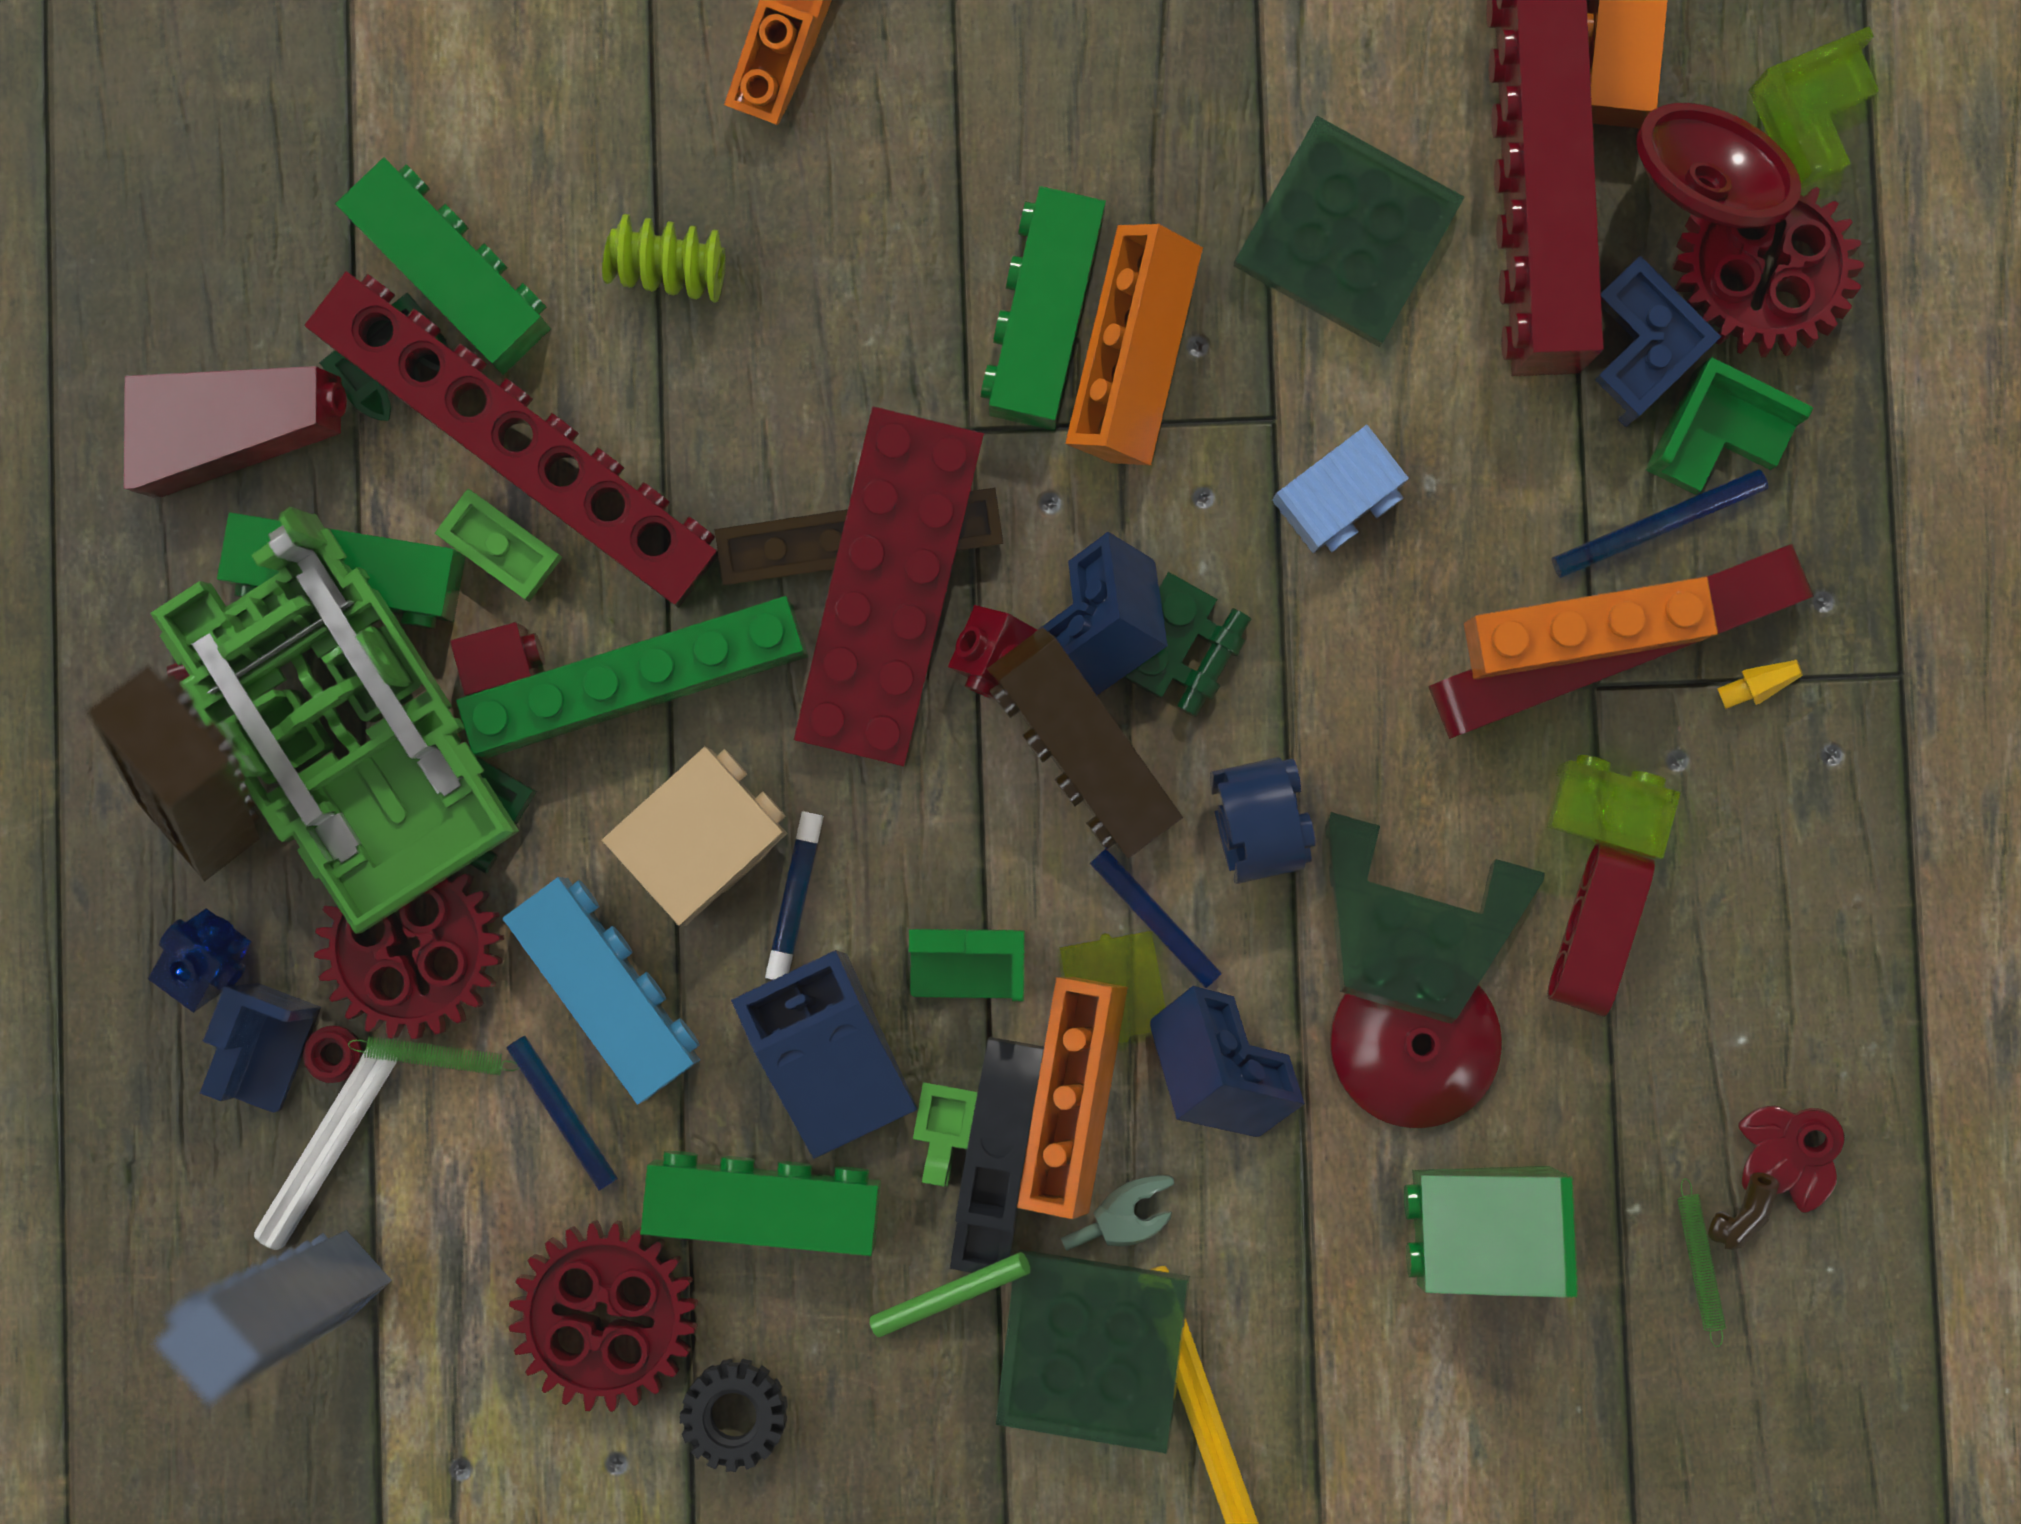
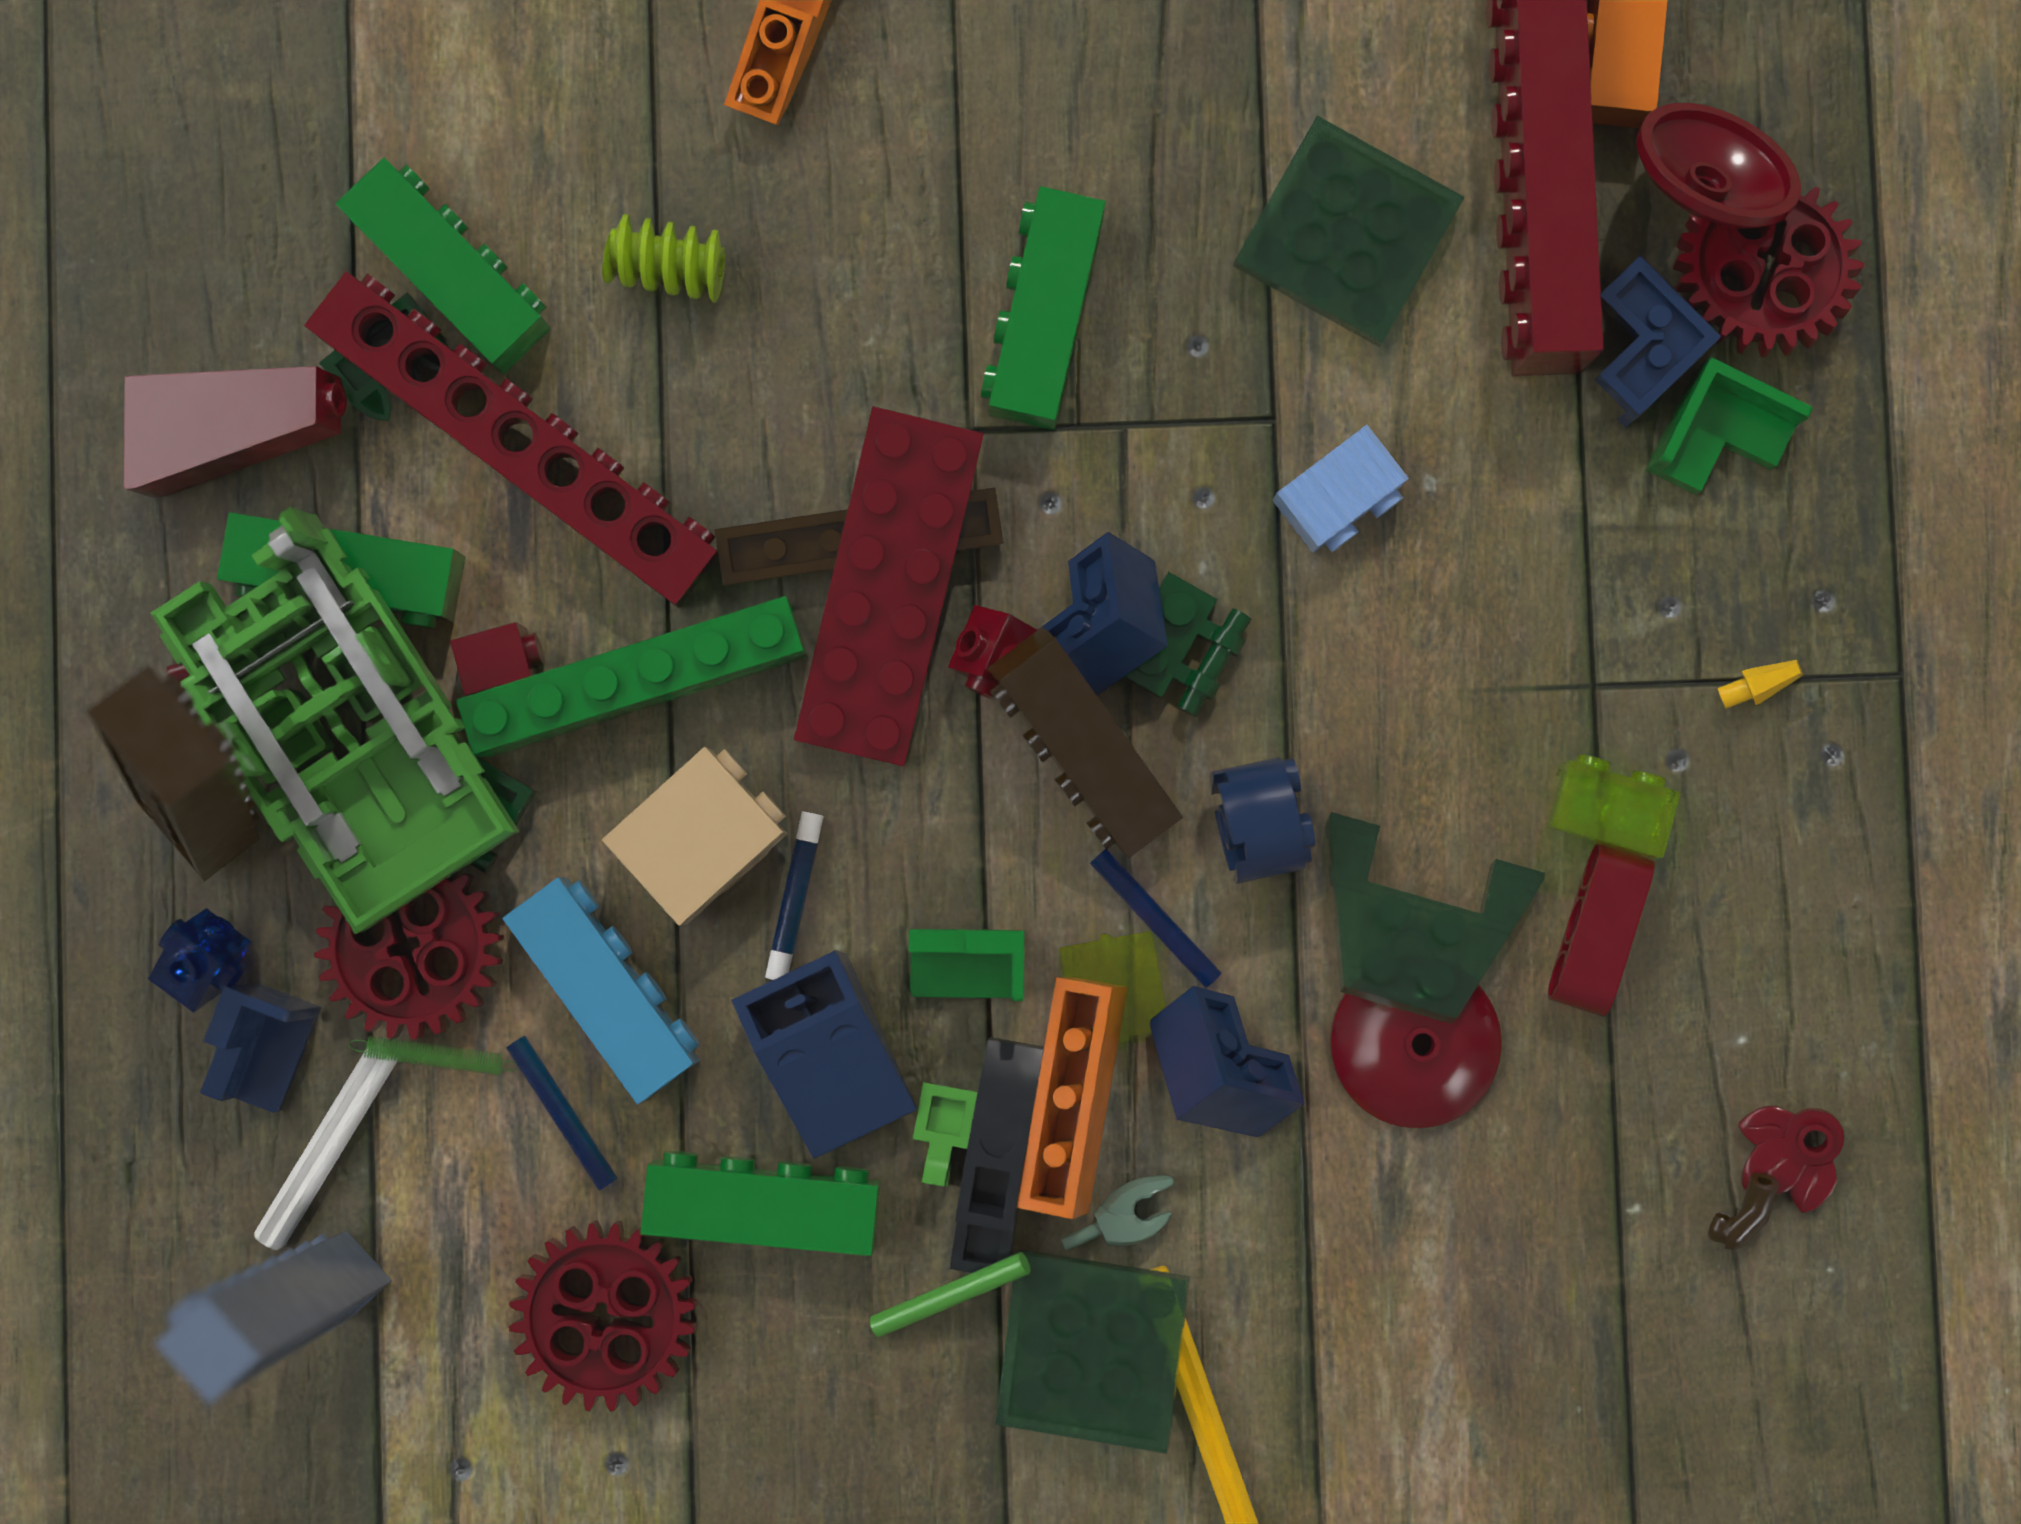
dark red plate [303,1026,362,1083] -> none
bright green plate [434,488,562,602] -> none
black tyre [680,1359,788,1472] -> none
orange brick [1065,224,1203,465] -> none
slope [1404,1166,1578,1297] -> none
dark red beam [1428,544,1814,739] -> none
orange brick [1464,577,1718,680] -> none
clear blue bar [1552,469,1768,578] -> none
bright green piece [1677,1178,1727,1347] -> none
clear neon green panel [1748,26,1879,187] -> none

